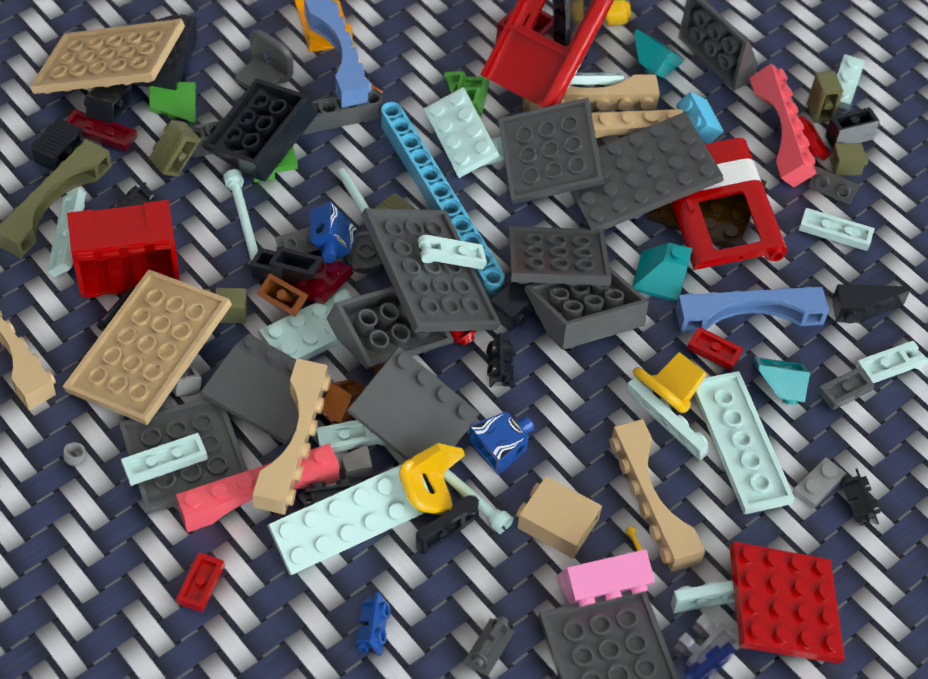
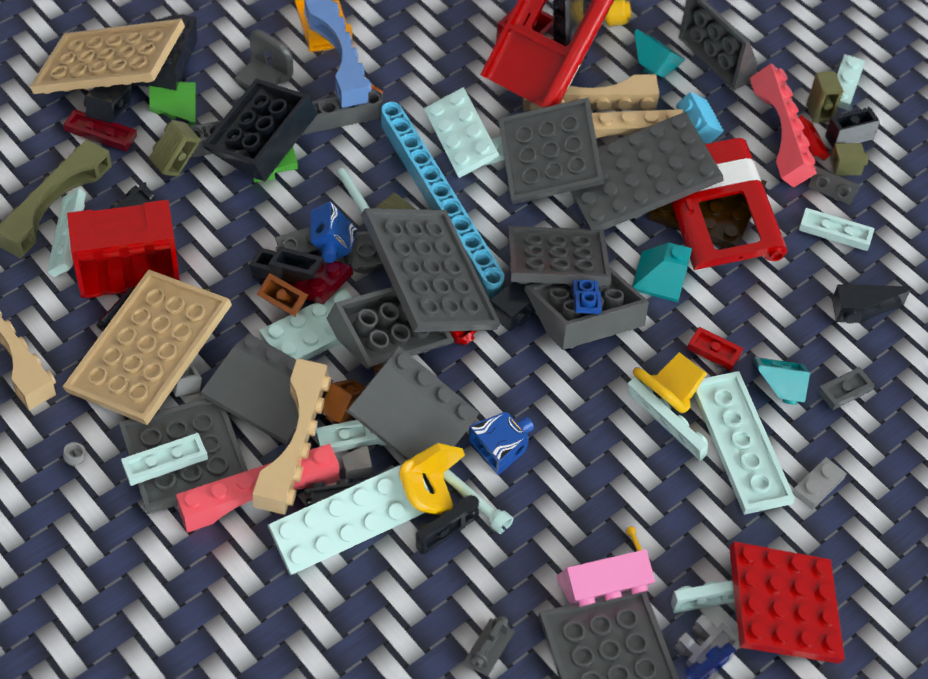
black brick [31,118,84,171] -> none
red plate [176,552,225,613] -> none
olive brick [216,288,248,323] -> none
light aqua piece [223,169,258,261] -> none
blue hinge [355,592,390,656] -> none
light aqua plate [417,235,487,270] -> none
bright green slope [444,71,490,116] -> none
black hinge [486,333,514,388] -> none
tan brick [516,476,602,559] -> none
light aqua plate [570,73,624,88] -> none
tan arch [610,419,705,572] -> none
medium blue arch [675,287,829,333] -> none
black hinge [841,468,881,526] -> none
light aqua plate [856,341,928,383] -> none
none -> blue slope [572,280,602,314]

